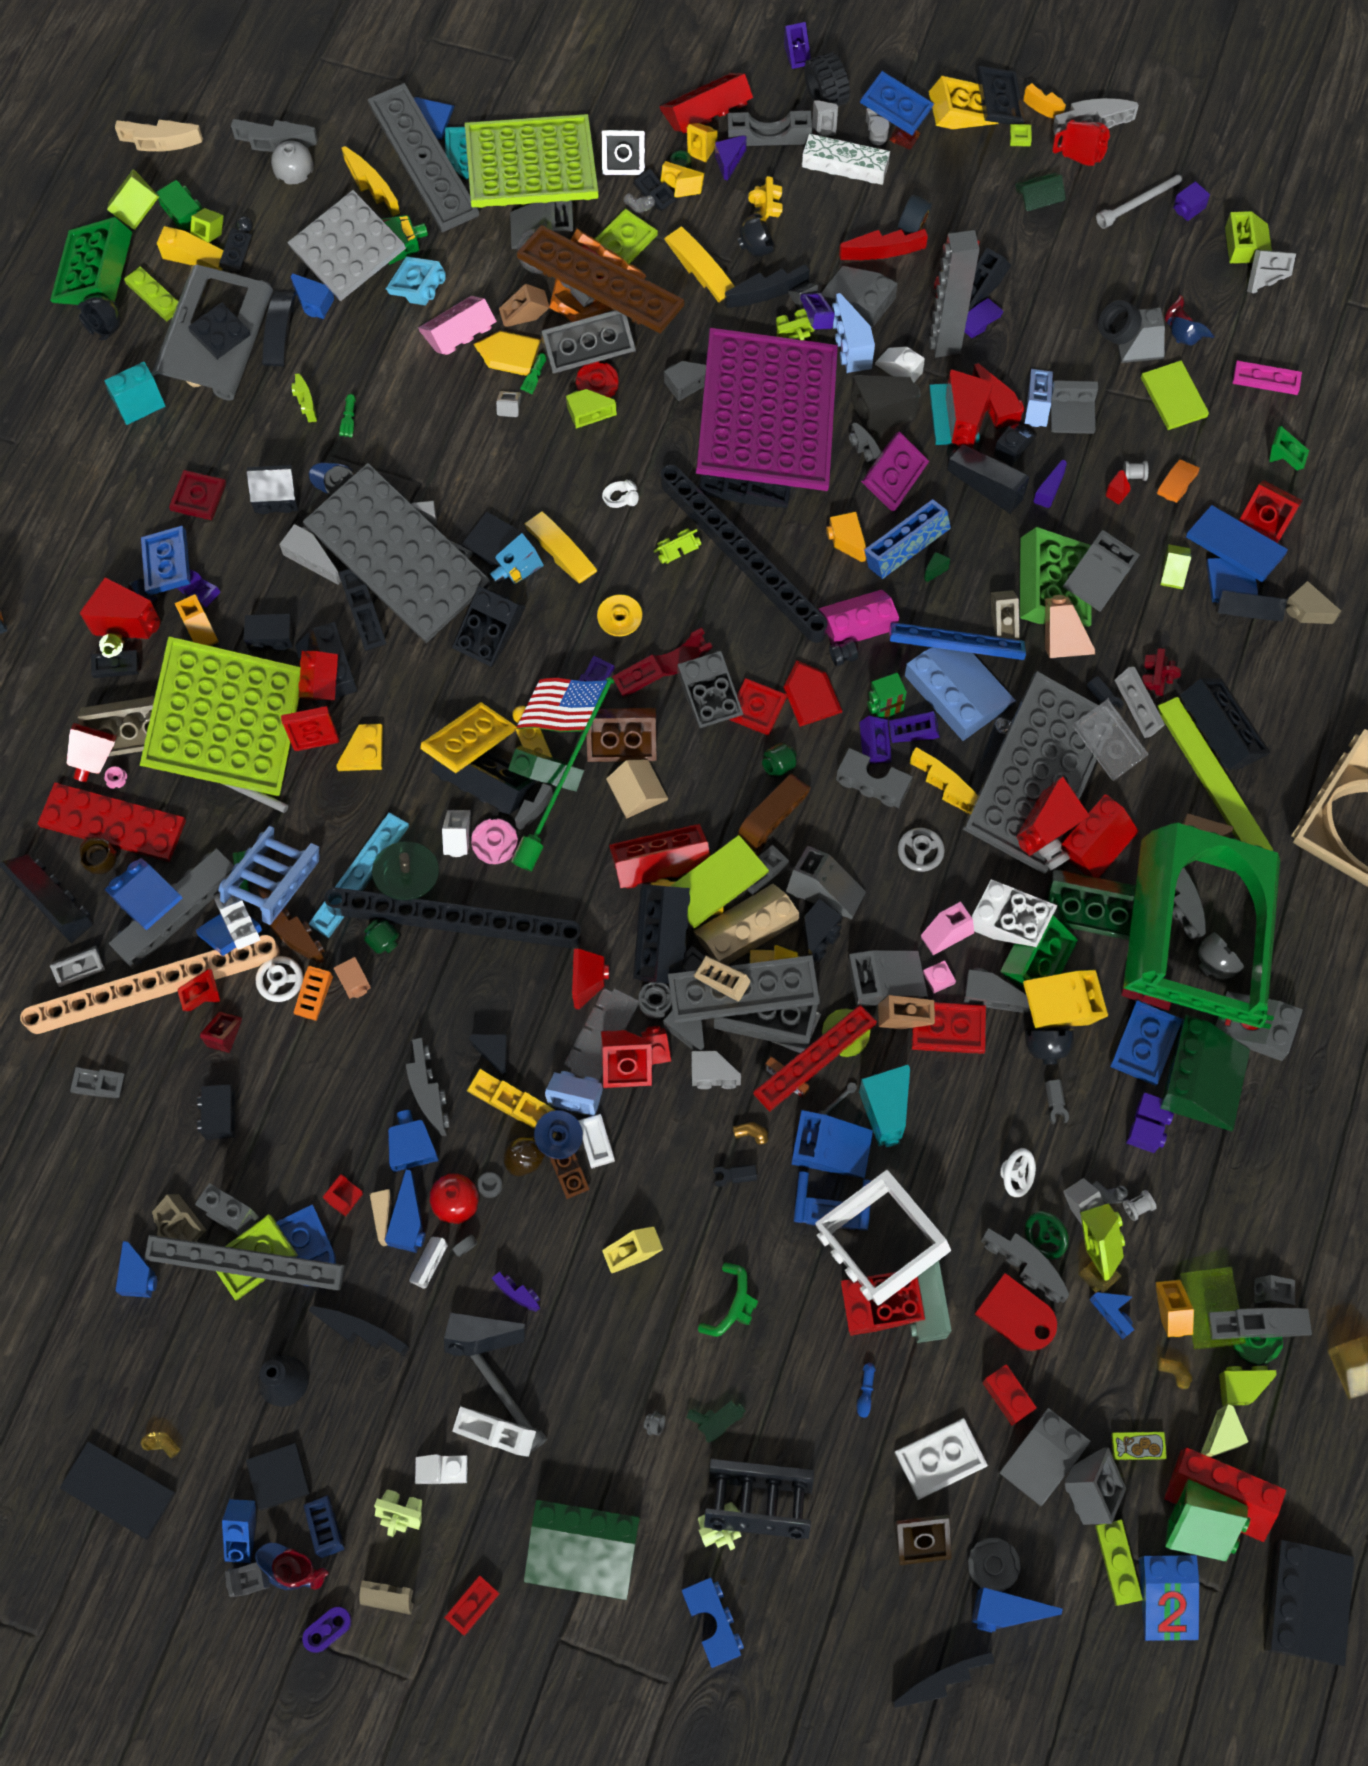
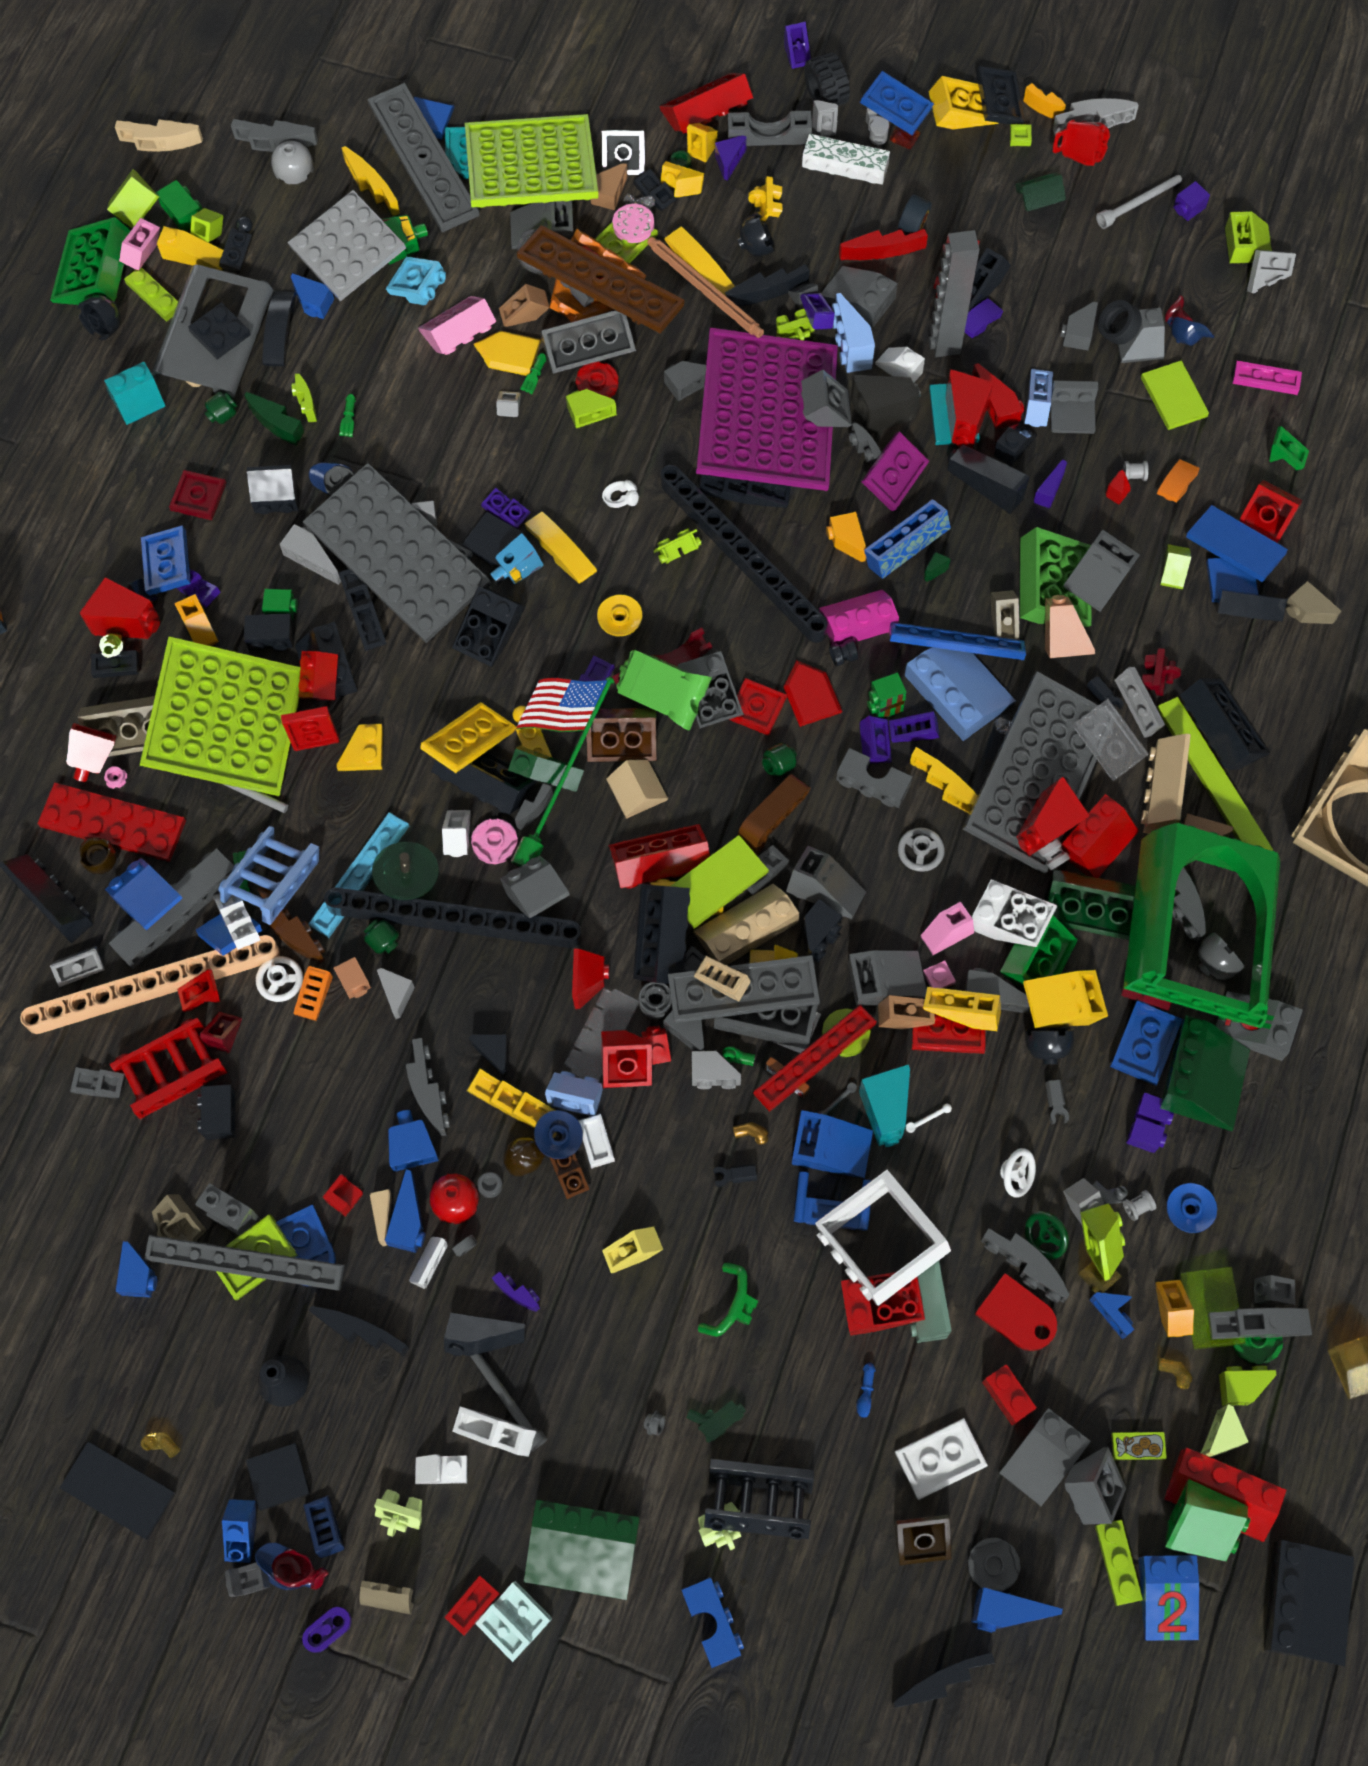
none -> red fence [110,1018,227,1119]
none -> bright pink brick [119,218,160,271]
none -> dark green head [204,392,238,424]
none -> dark green slope [244,392,304,446]
none -> green brick [262,589,298,620]
none -> light grey slope [377,968,415,1019]
none -> light aqua slope [475,1581,553,1662]
none -> dark purple slope [481,488,531,529]
none -> dark grey slope [500,856,570,918]
none -> medium nougat slope [591,163,628,210]
none -> bright pink tile [612,204,655,243]
none -> bright green piece [616,650,712,730]
none -> nougat piece [647,236,764,338]
none -> green arm [722,1046,755,1066]
none -> dark grey slope [801,370,852,427]
none -> white hinge [906,1104,952,1133]
none -> yellow slope [923,987,1001,1031]
none -> dark grey slope [1060,302,1098,351]
none -> tan slope [1141,734,1191,834]
none -> blue dish [1167,1183,1217,1233]

